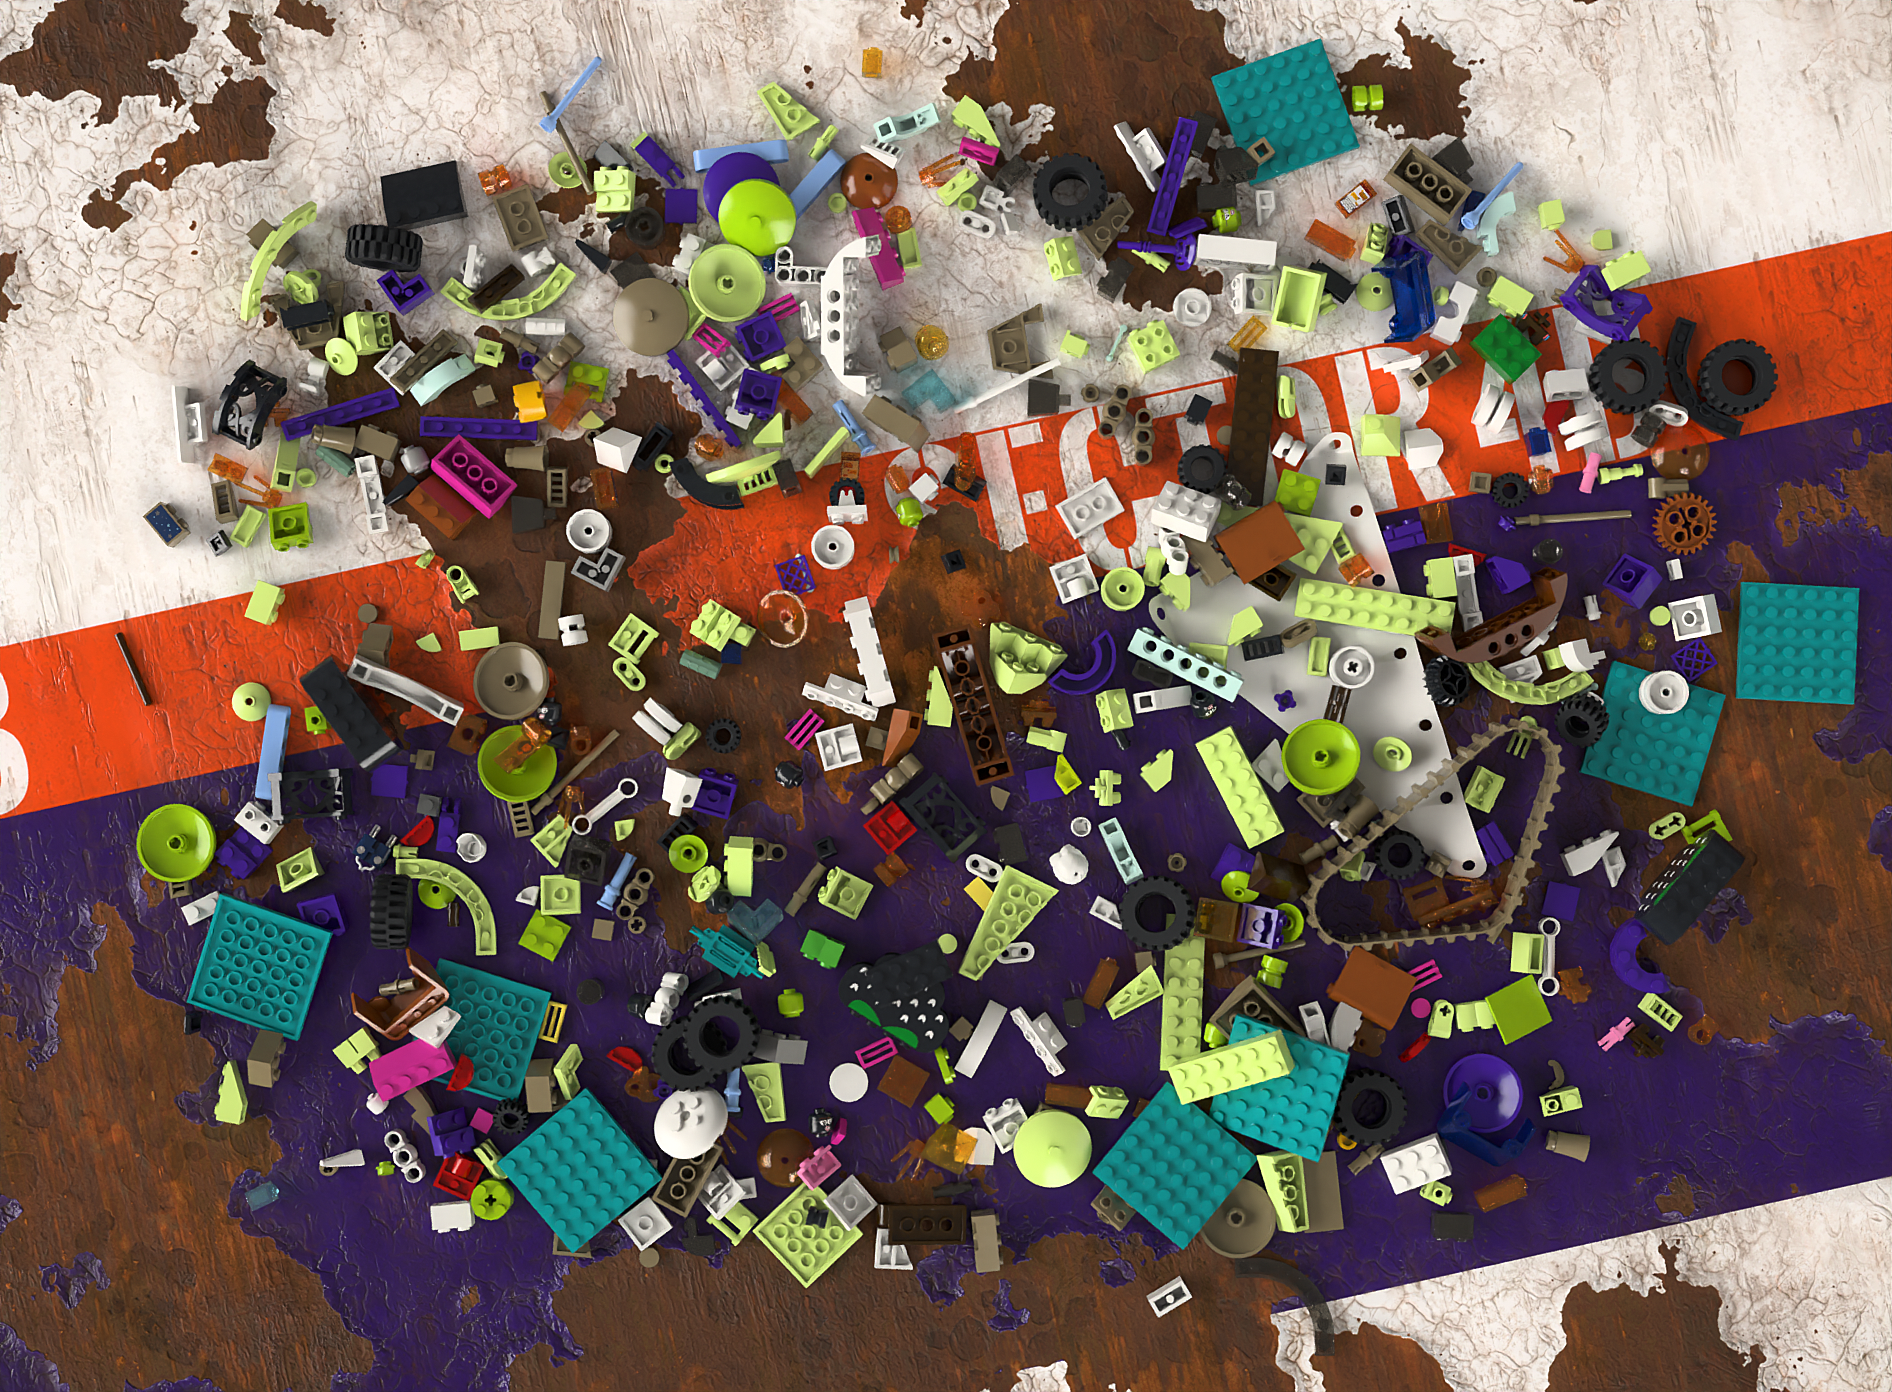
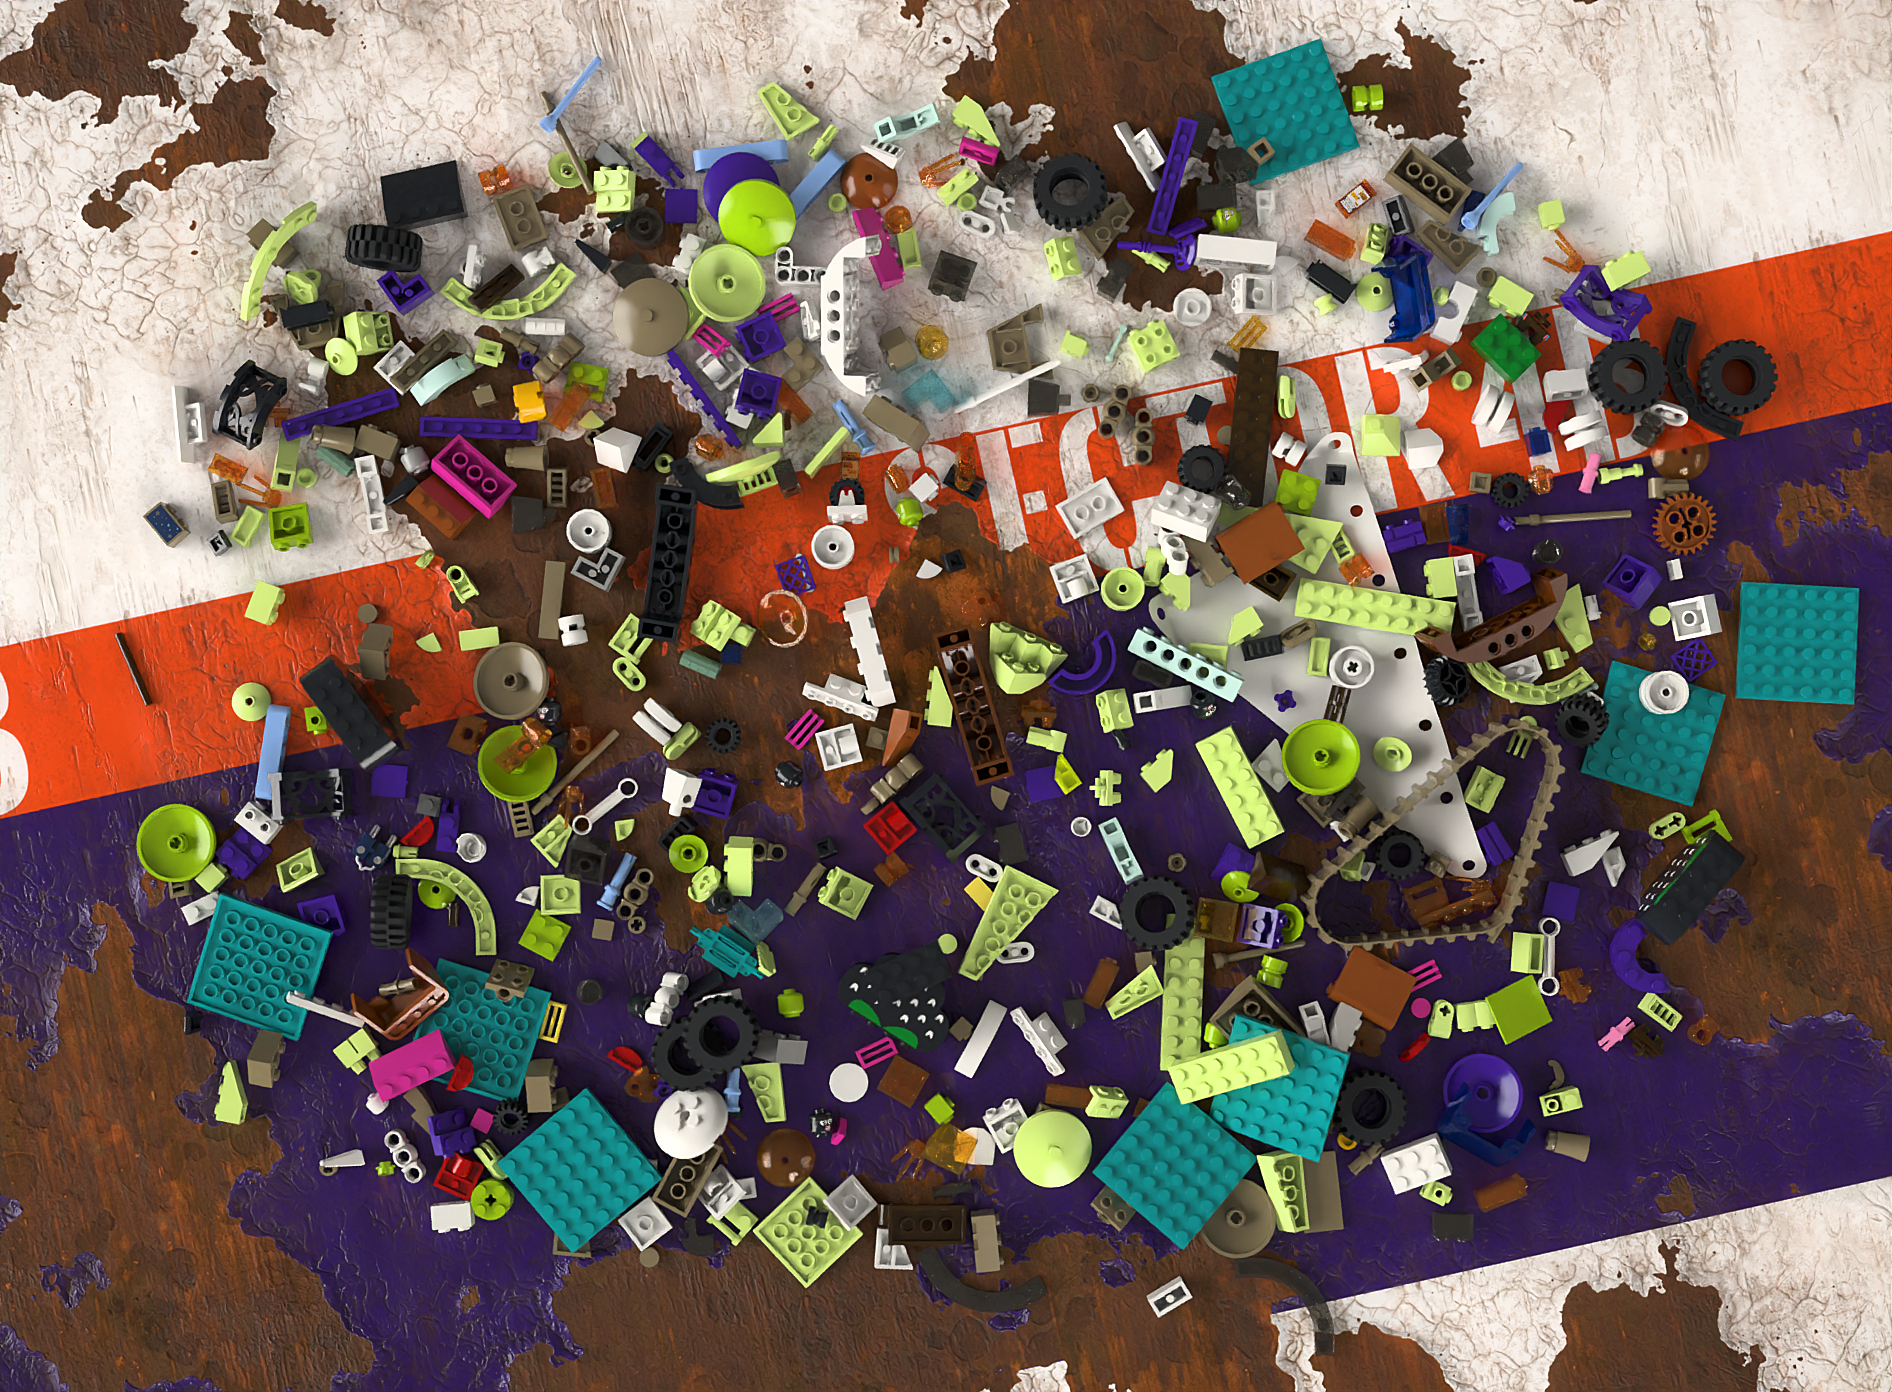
clear light blue brick [244,1180,279,1211] -> none
white arch [347,654,464,726] -> none
white wing [409,1006,461,1048] -> none
dark tan tile [410,749,435,770] -> none
yellowish green plate [553,1044,583,1100] -> none
yellowish green plate [760,354,790,374] -> none
clear blue plate [762,255,775,275] -> none
bright pink bracket [797,1145,842,1191] -> none
bright green brick [800,928,846,969] -> none
clear yellow brick [862,47,883,79] -> none
lime plate [934,1045,956,1085] -> none
white hair [1049,844,1088,884] -> none
yellowish green piece [1271,265,1327,332] -> none
dark tan pin [1299,835,1339,865] -> none
white wing [1520,613,1559,656] -> none
white brick [1559,639,1606,673] -> none
yellowish green tile [1591,229,1613,251] -> none
none -> yellowish green brick [195,862,230,893]
none -> white plate [286,990,364,1028]
none -> dark tan plate [485,959,535,1002]
none -> black slope [637,483,698,643]
none -> white tile [916,559,943,579]
none -> clear smoke plate [916,1245,1049,1313]
none -> clear smoke plate [928,250,978,302]
none -> clear blue slope [1445,503,1469,546]
none -> yellowish green tile [1451,371,1472,391]
none -> yellowish green wing [1554,584,1593,654]

